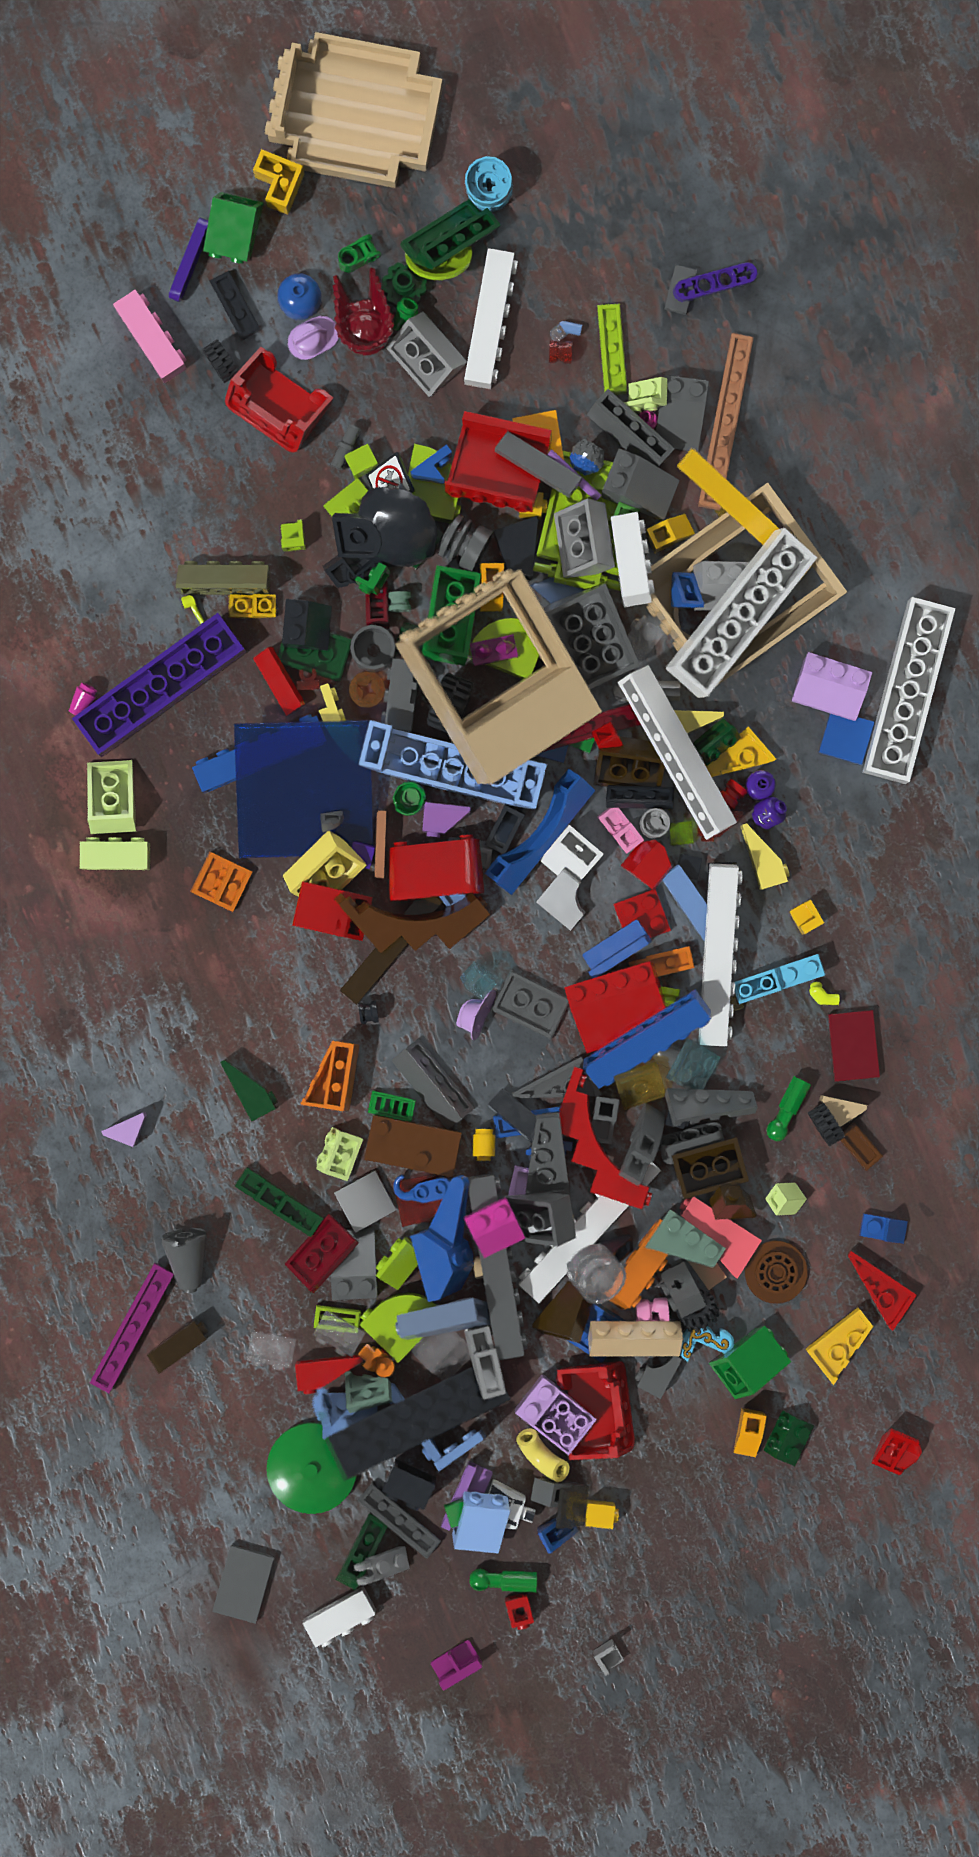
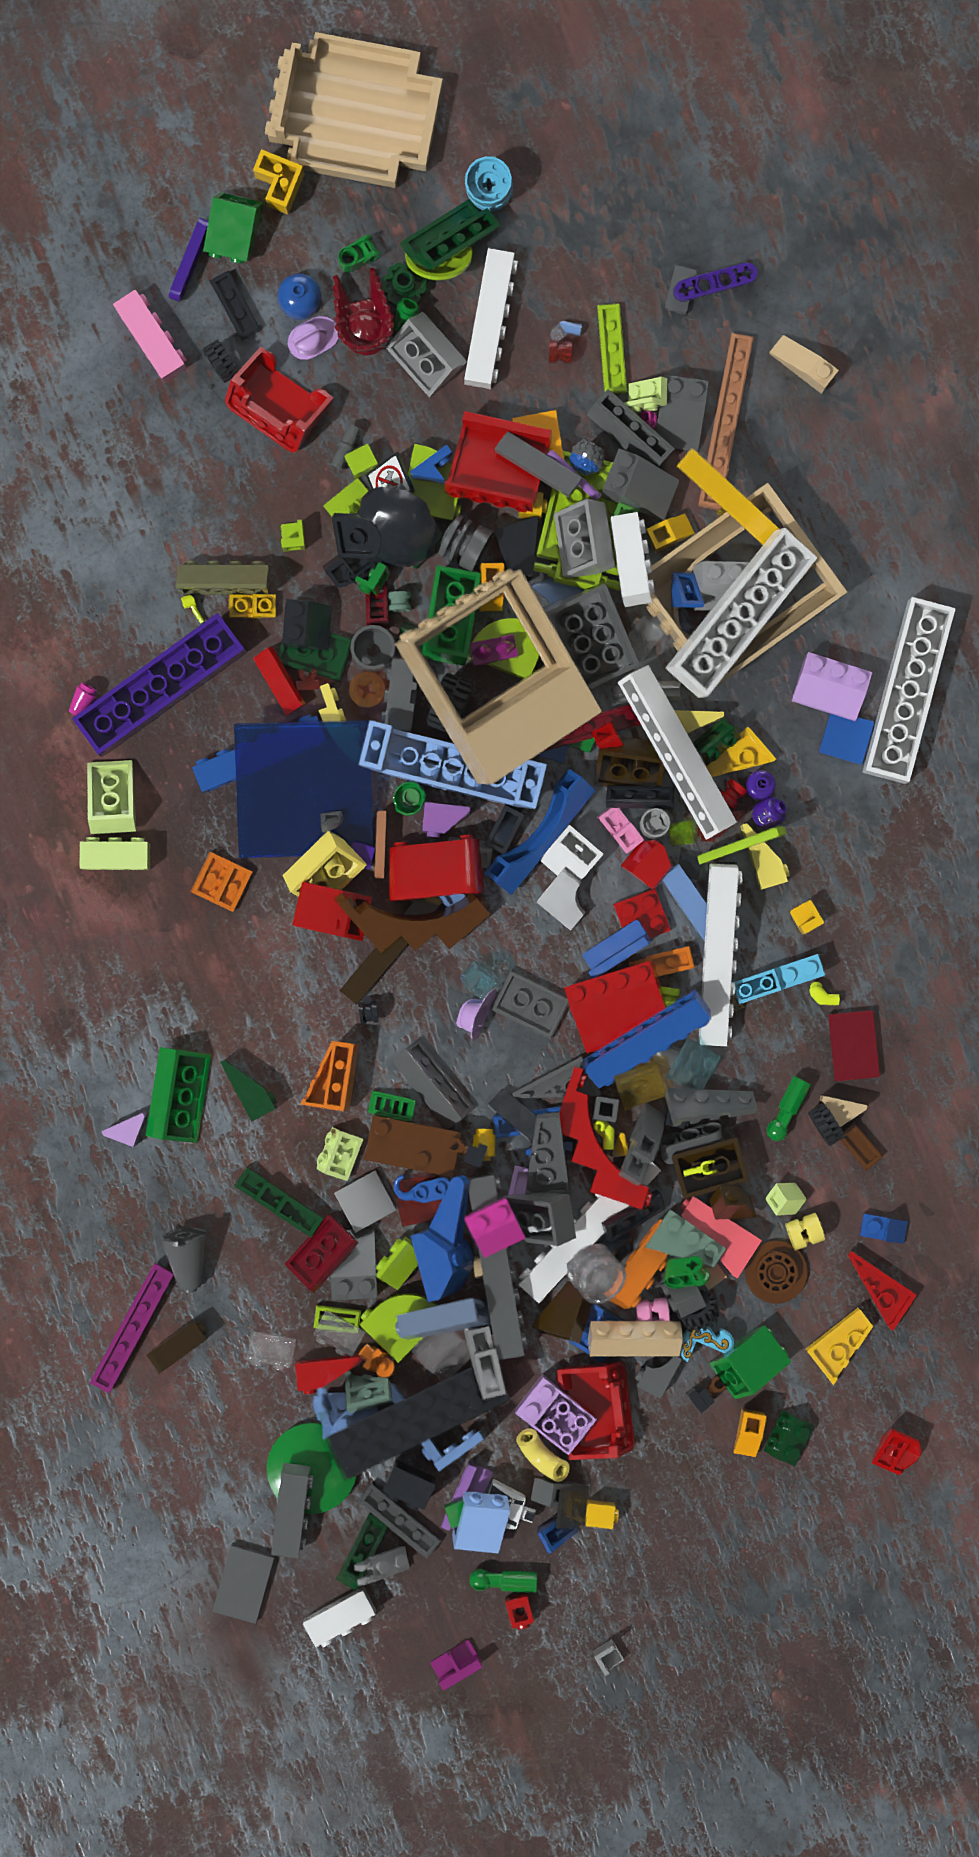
none -> green slope [146,1047,211,1143]
none -> dark grey brick [271,1463,314,1558]
none -> black piece [448,1138,488,1168]
none -> neon yellow arm [593,1120,614,1150]
none -> black tile [601,1189,666,1243]
none -> yellow slope [612,1132,628,1157]
none -> green piece [664,1256,710,1289]
none -> neon yellow hand [683,1160,717,1176]
none -> black piece [686,1376,726,1413]
none -> lime tile [697,826,787,864]
none -> tan slope [769,335,839,394]
none -> light yellow wheel [785,1213,825,1251]

